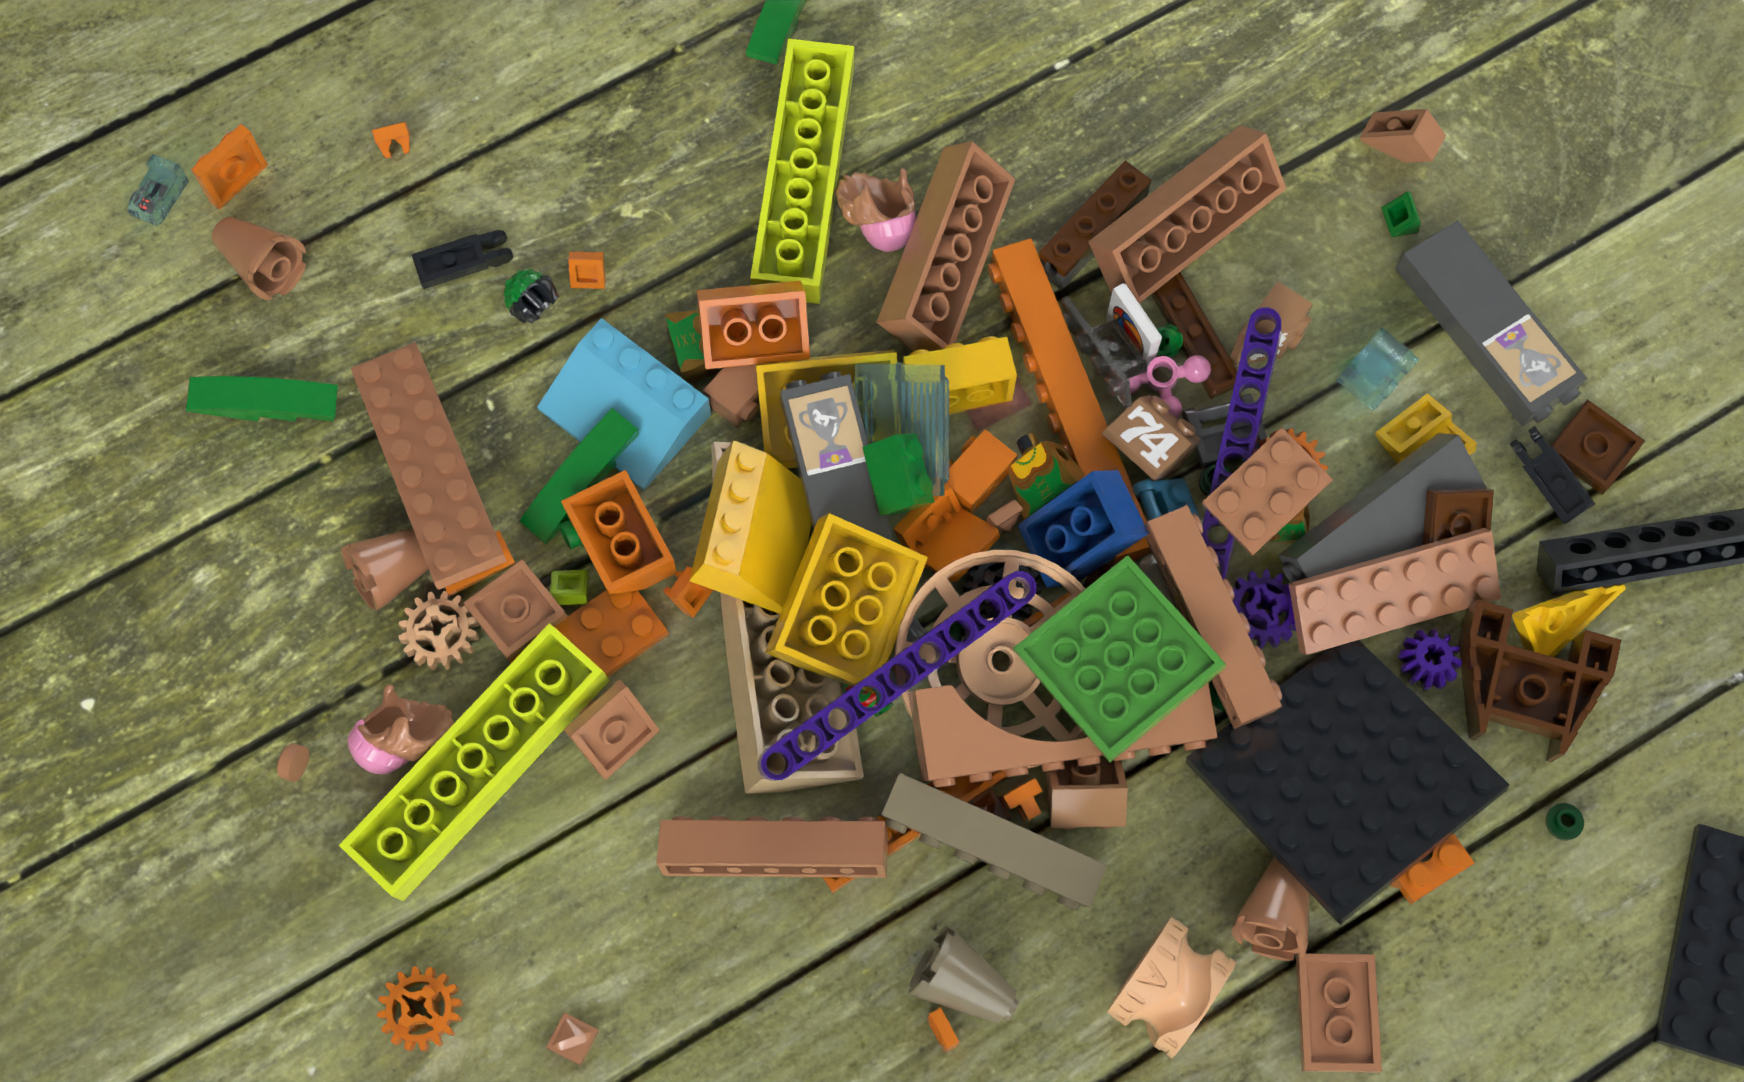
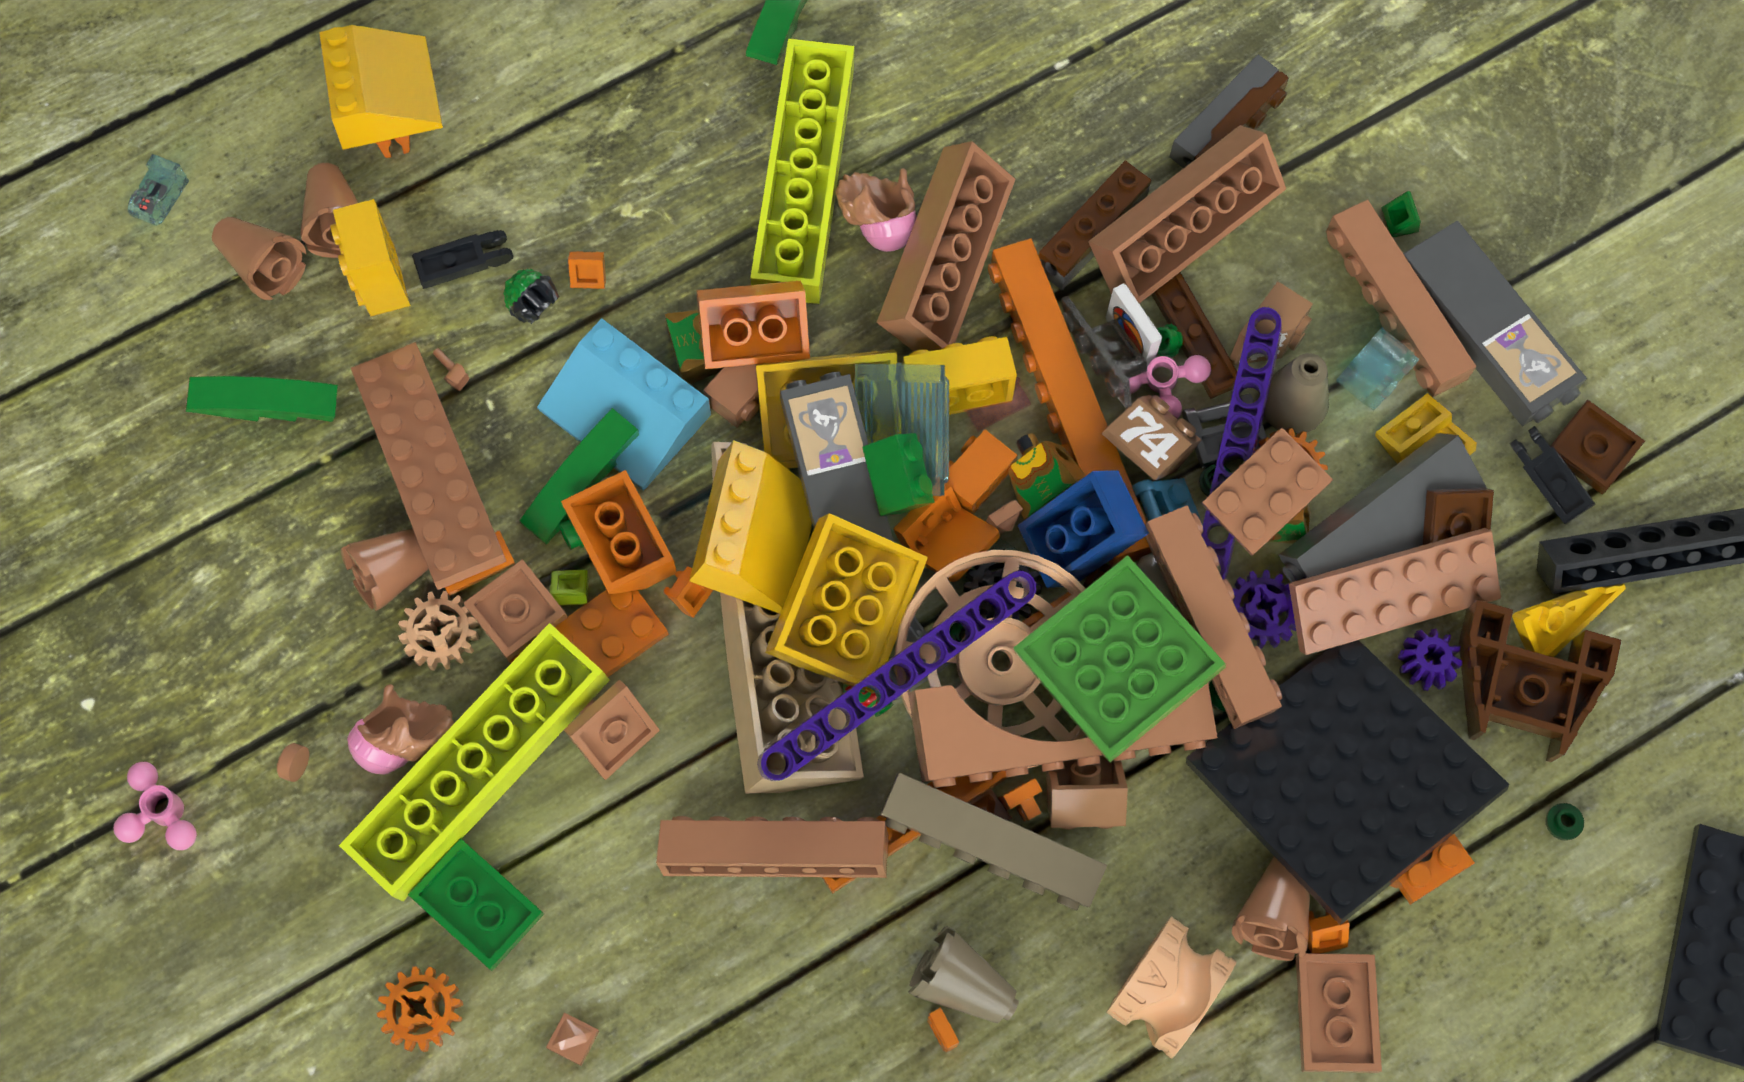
orange plate [191,124,268,210] -> none
nougat slope [1360,109,1446,163] -> none
none -> bright pink piece [114,762,197,850]
none -> nougat cone [300,163,359,258]
none -> yellow slope [319,25,443,150]
none -> yellow brick [330,199,411,317]
none -> green plate [408,838,544,971]
none -> nougat hand [433,348,470,391]
none -> piece [1169,54,1289,168]
none -> dark tan cone [1263,353,1329,434]
none -> orange tile [1308,911,1349,954]
none -> nougat brick [1326,200,1476,397]

